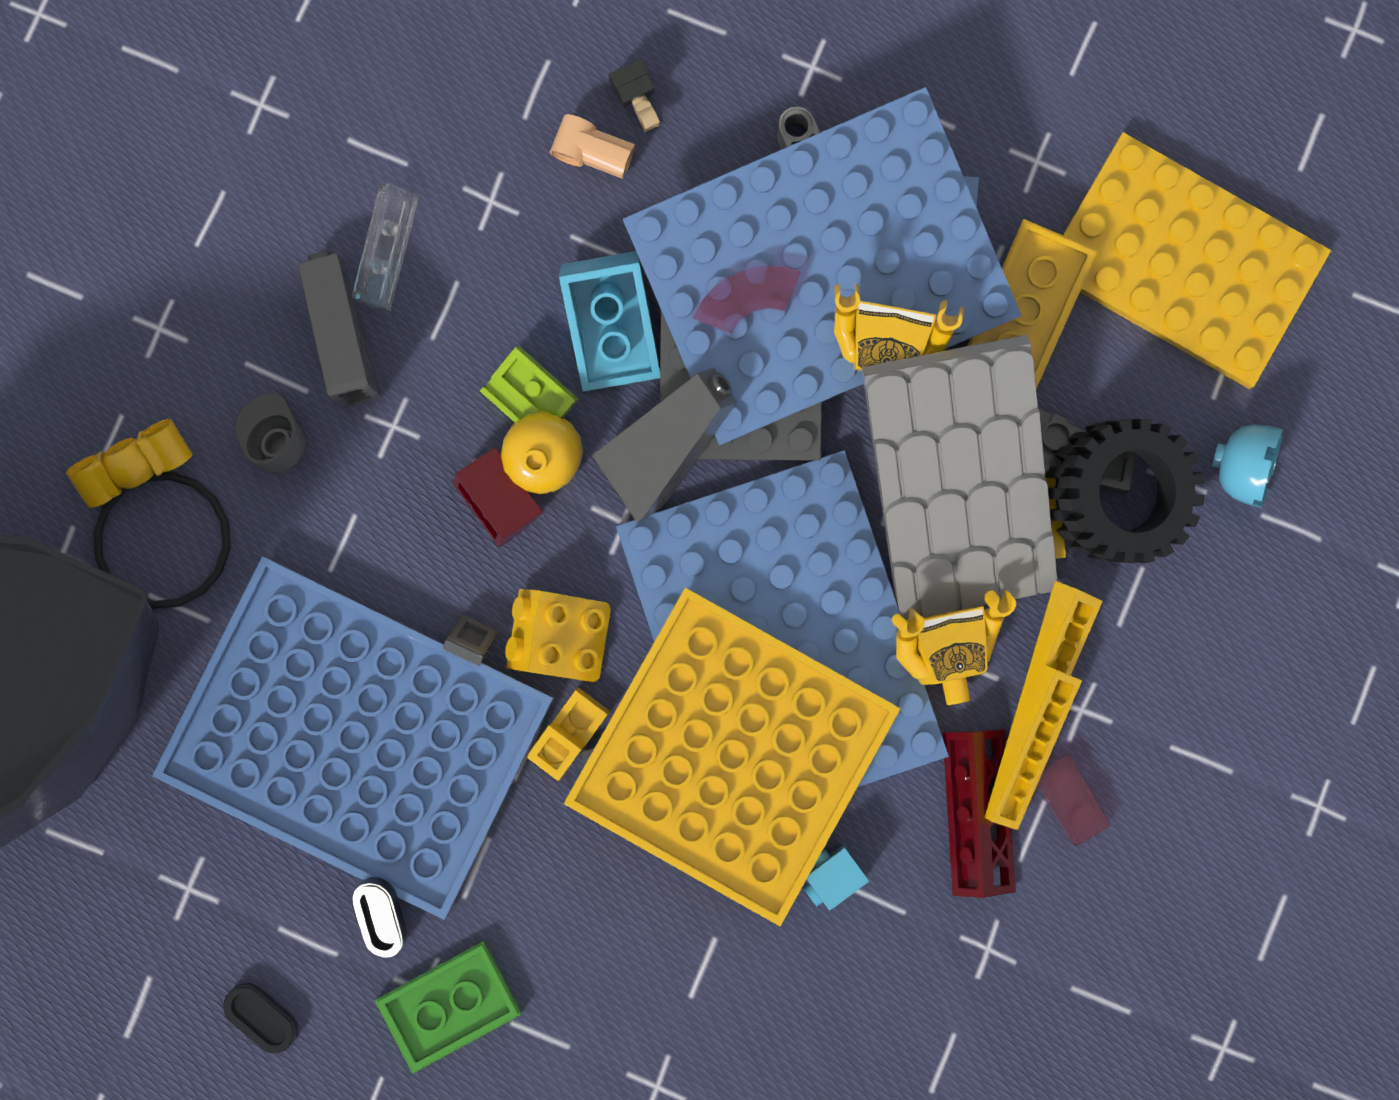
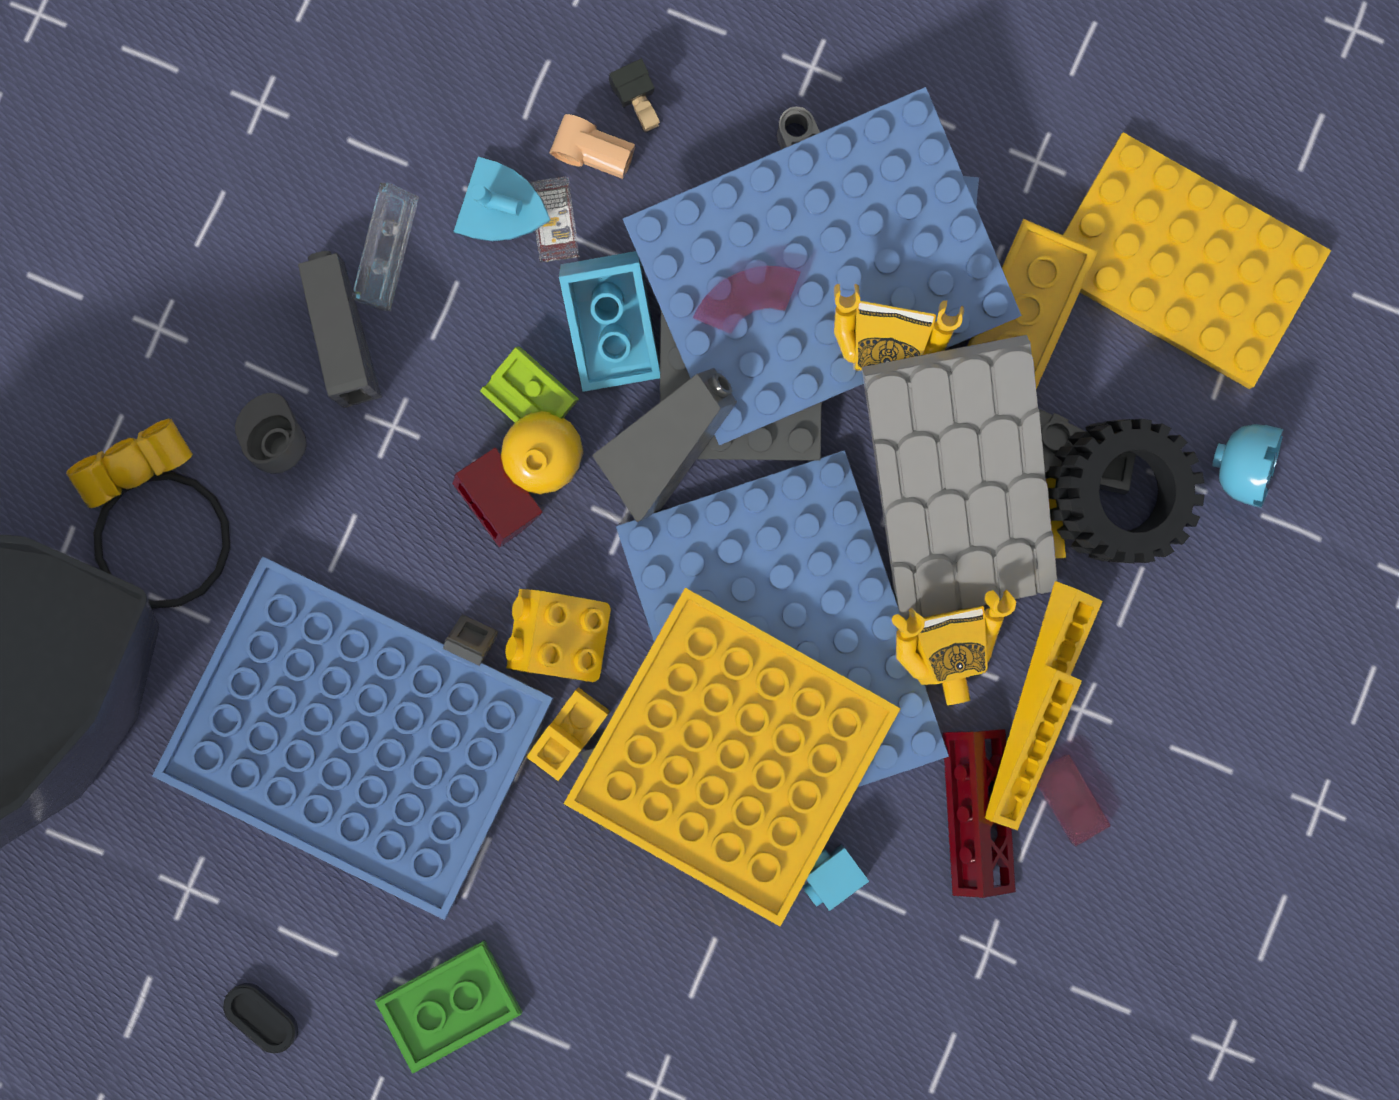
tile [353,877,407,957] -> none
none -> medium azure shield [454,157,551,241]
none -> clear tile [529,176,580,263]

